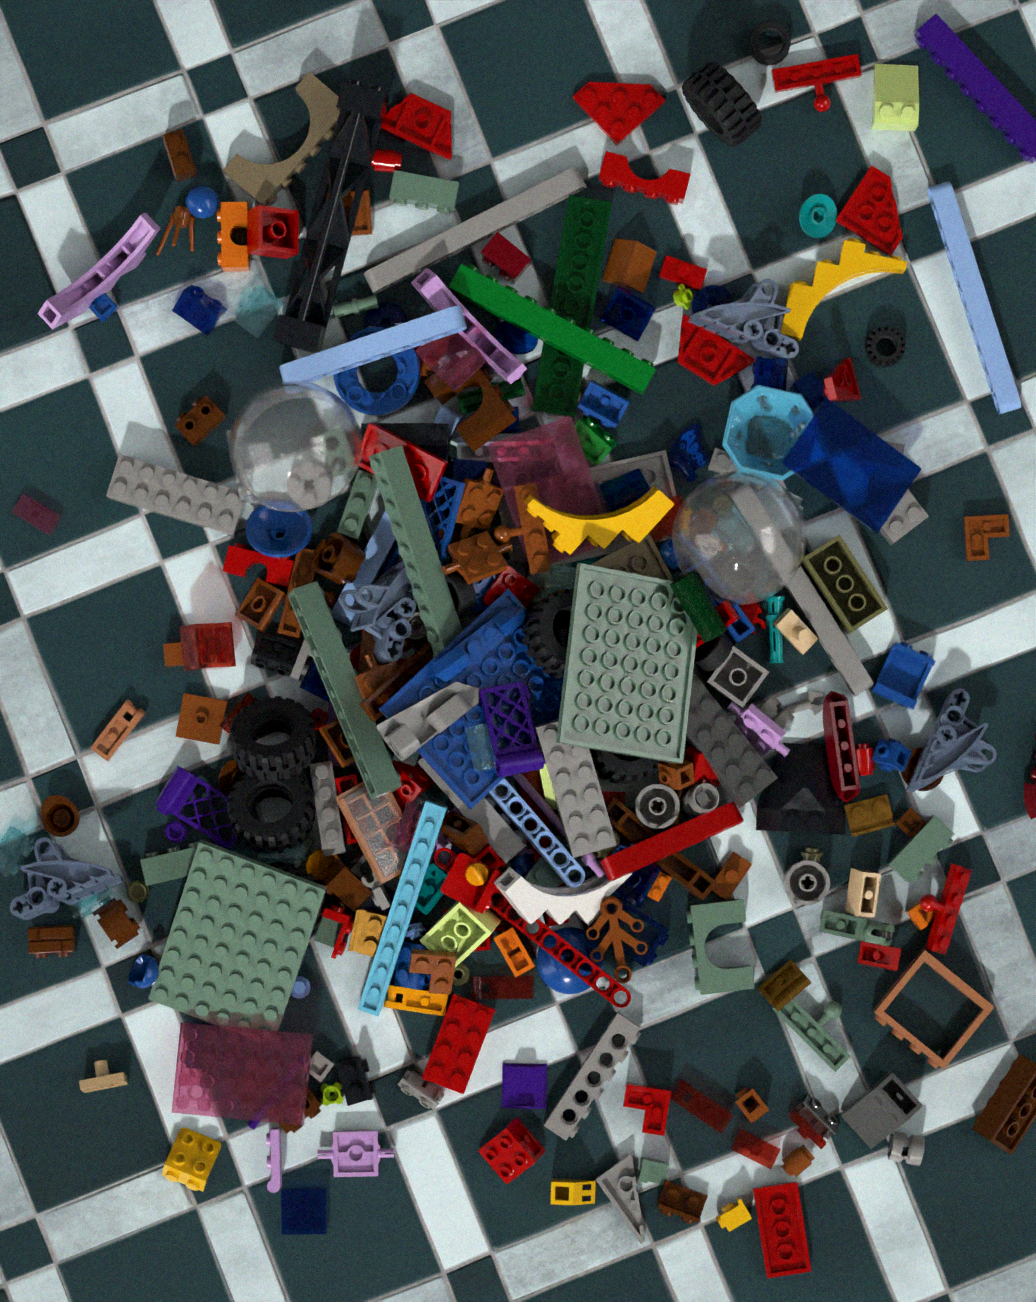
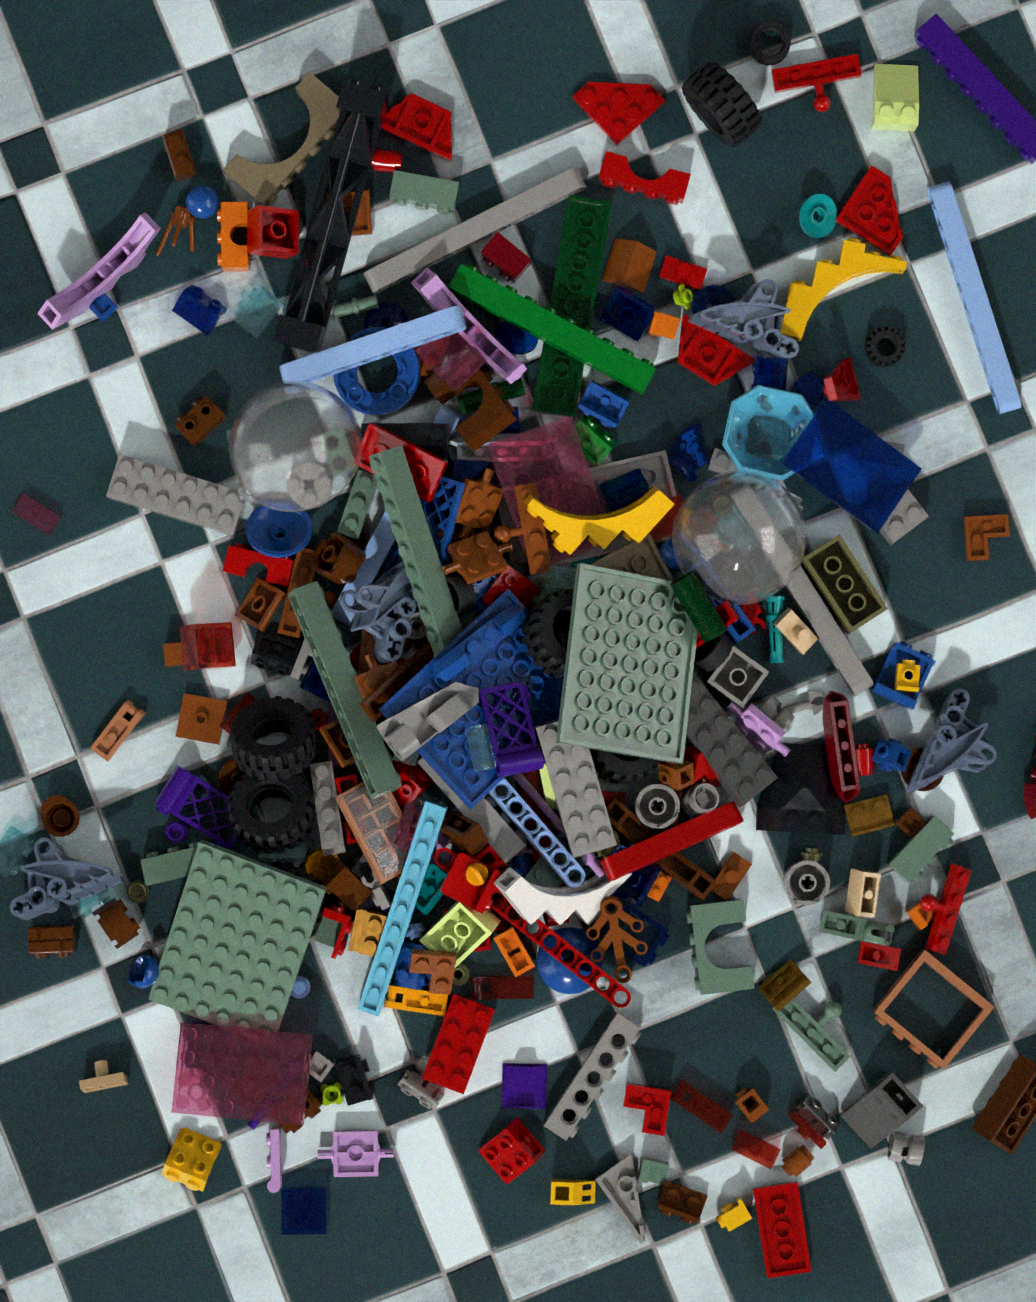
none -> orange panel [648,311,680,340]
none -> yellow brick [894,660,920,693]

